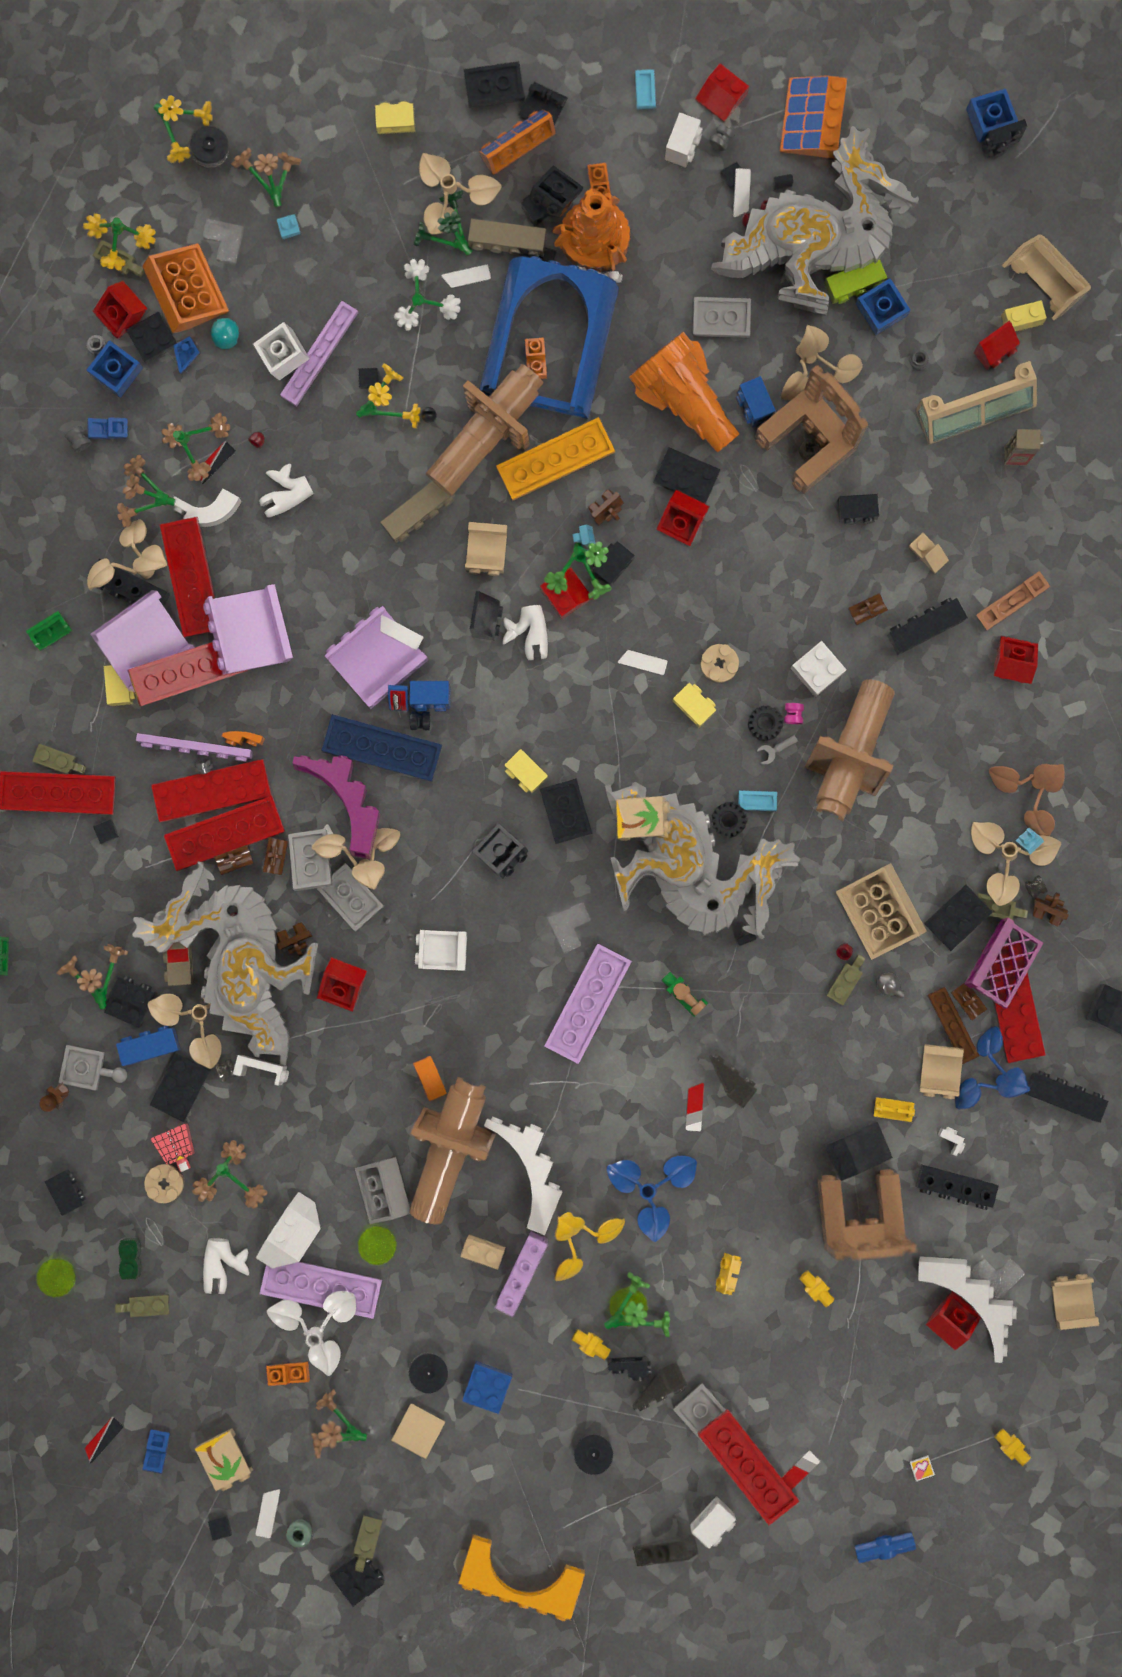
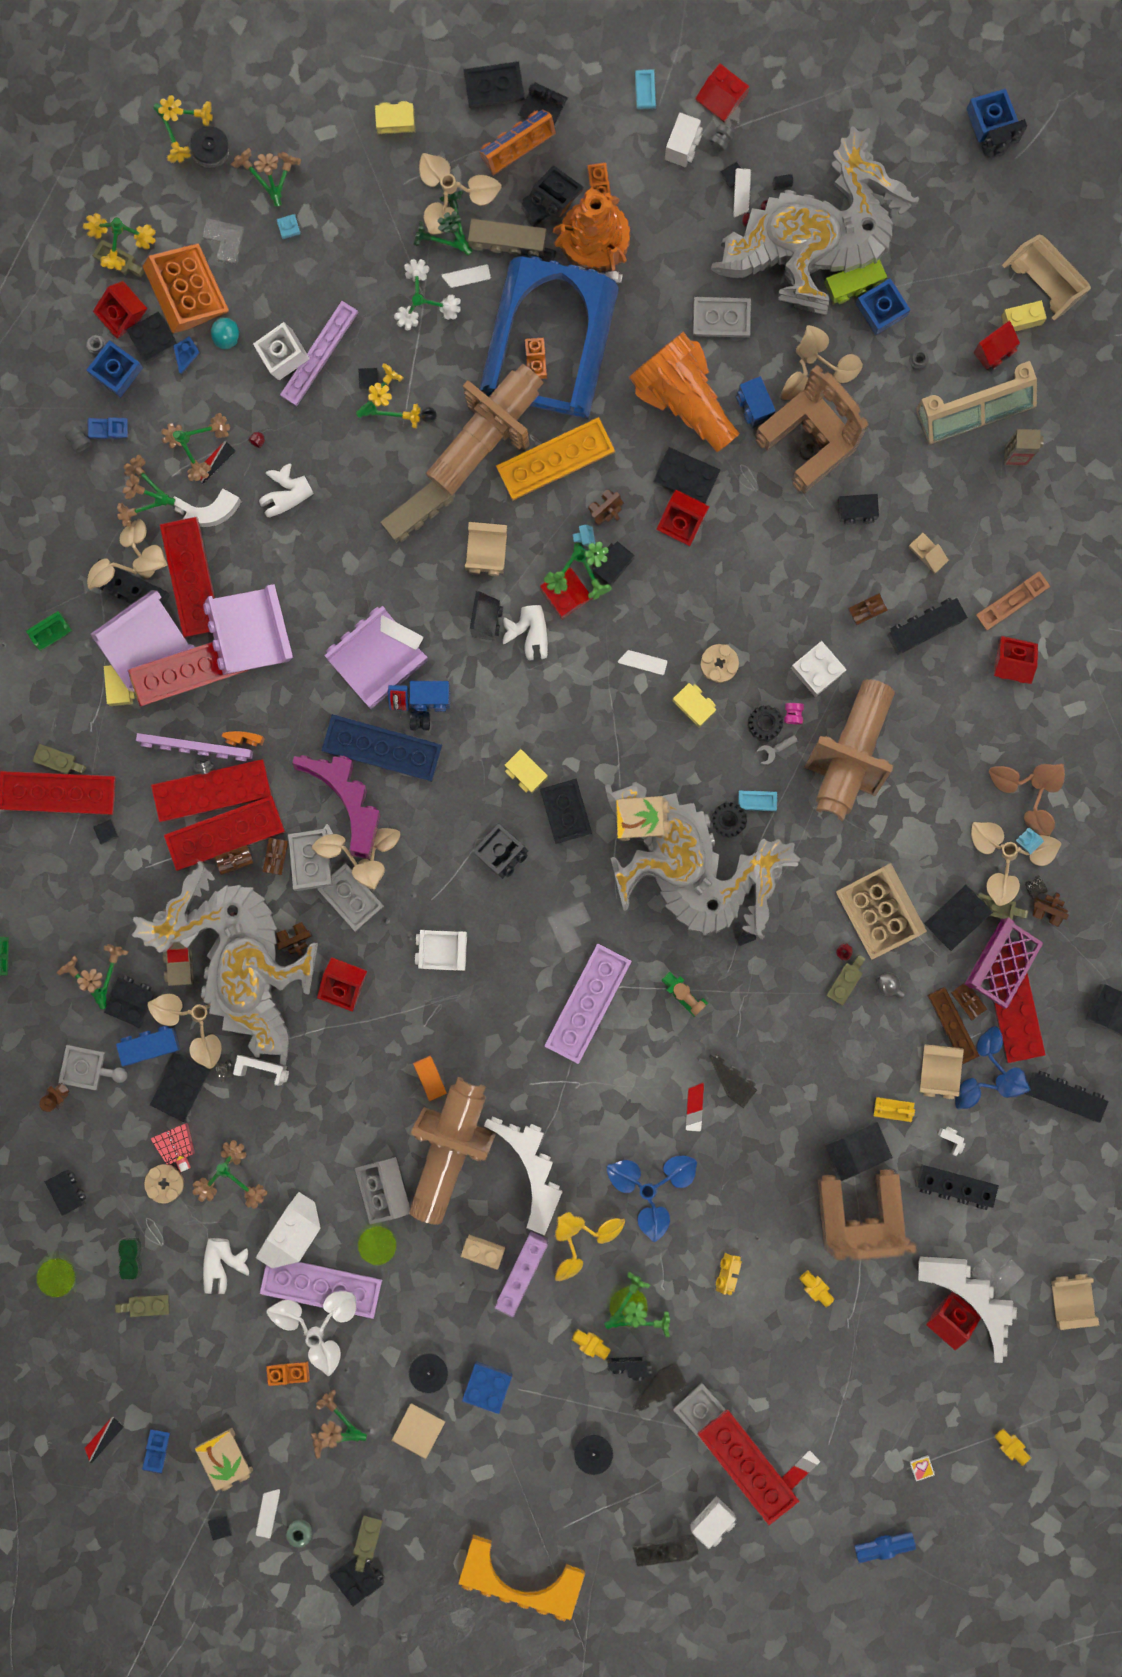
slope [780,76,847,159] -> none

